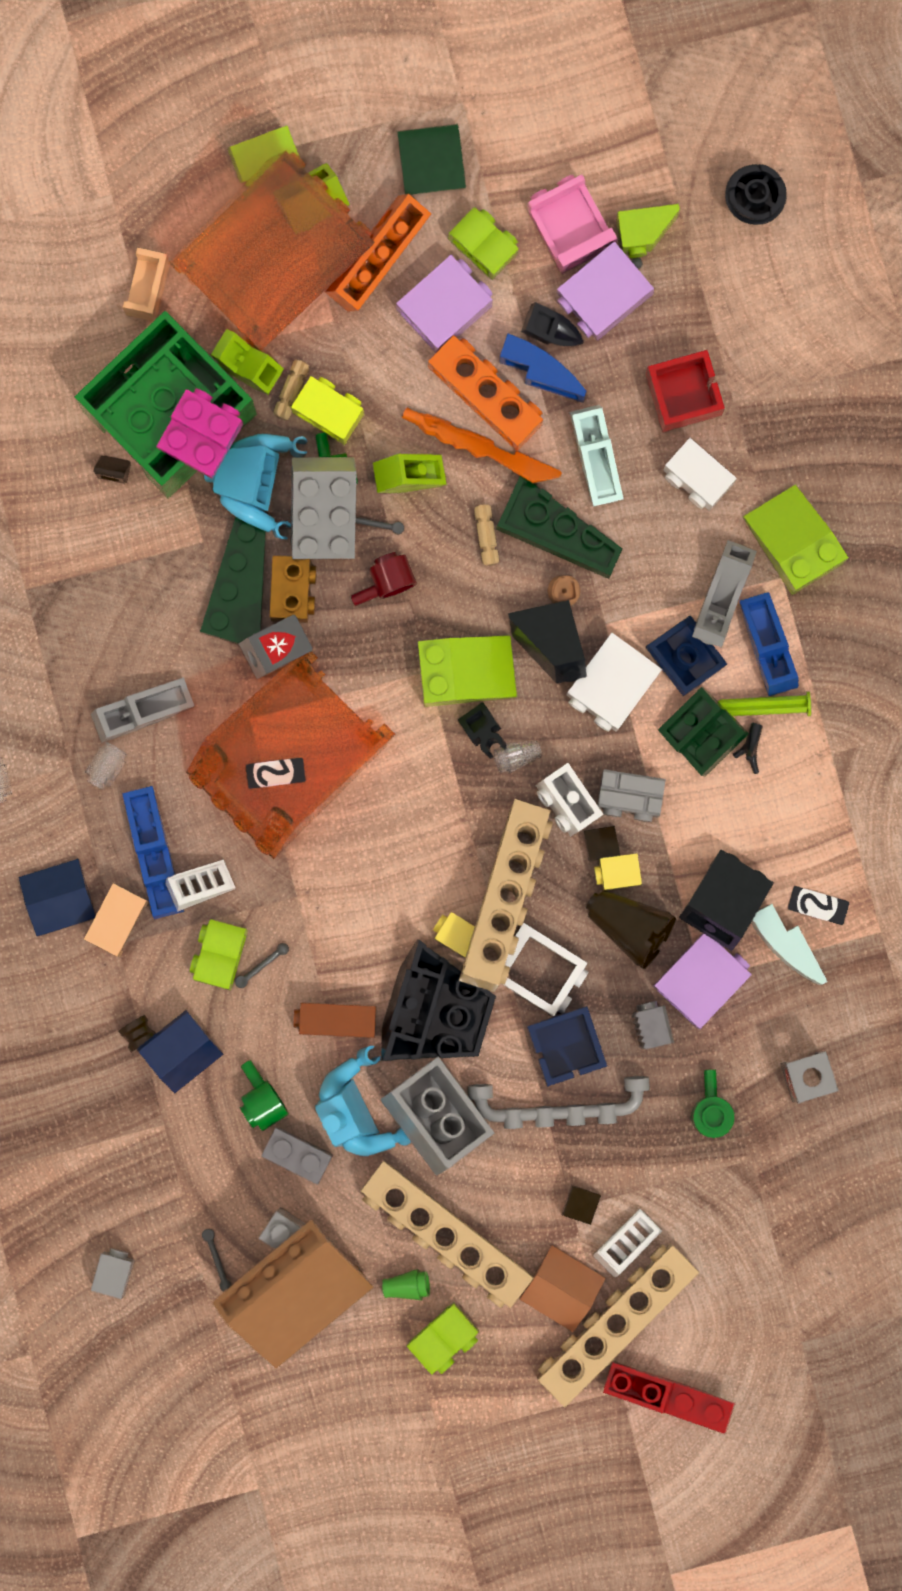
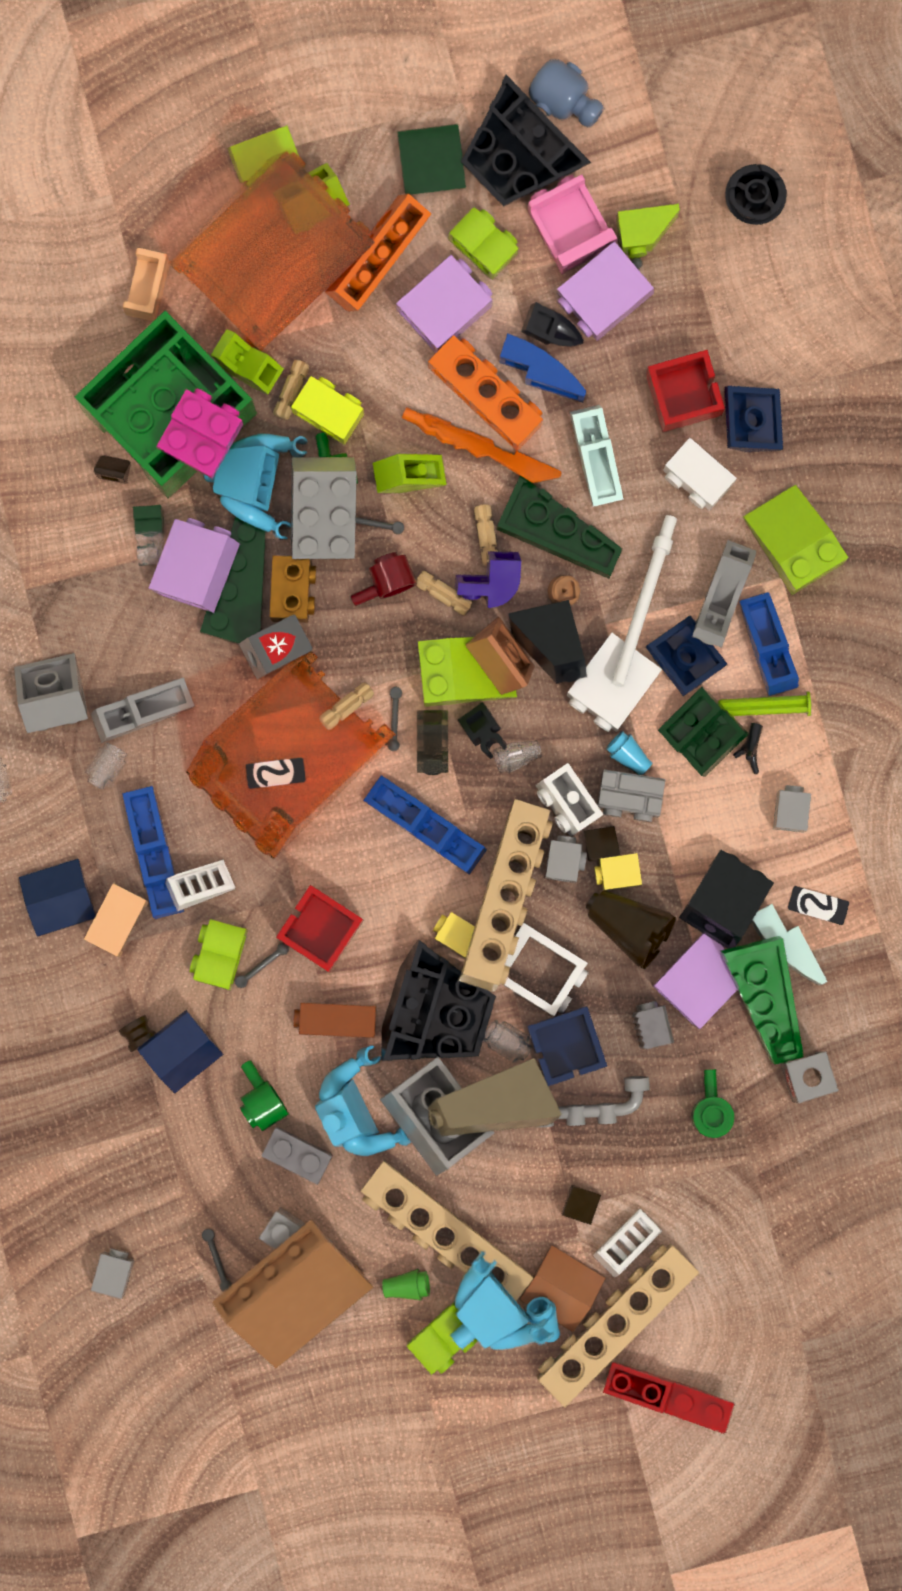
none -> light grey slope [14,653,88,733]
none -> leg [133,505,164,566]
none -> lavender brick [149,518,240,613]
none -> red piece [276,885,364,973]
none -> tan axle [319,682,374,730]
none -> blue slope [363,775,487,875]
none -> dark grey hinge [387,687,402,751]
none -> tan axle [416,571,472,615]
none -> clear smoke brick [417,710,448,775]
none -> dark tan slope [428,1058,562,1136]
none -> medium azure torso [450,1251,555,1350]
none -> dark purple brick [455,551,521,608]
none -> black wedge [461,74,591,207]
none -> nougat slope [465,617,535,695]
none -> clear brick [483,1020,532,1063]
none -> medium azure cone [526,1297,560,1343]
none -> sand blue piece [528,59,604,127]
none -> light grey brick [545,836,587,883]
none -> medium azure cone [606,731,652,775]
none -> white bar [612,515,677,687]
none -> green wing [720,936,804,1065]
none -> dark blue slope [724,386,783,452]
none -> light grey brick [773,785,811,833]

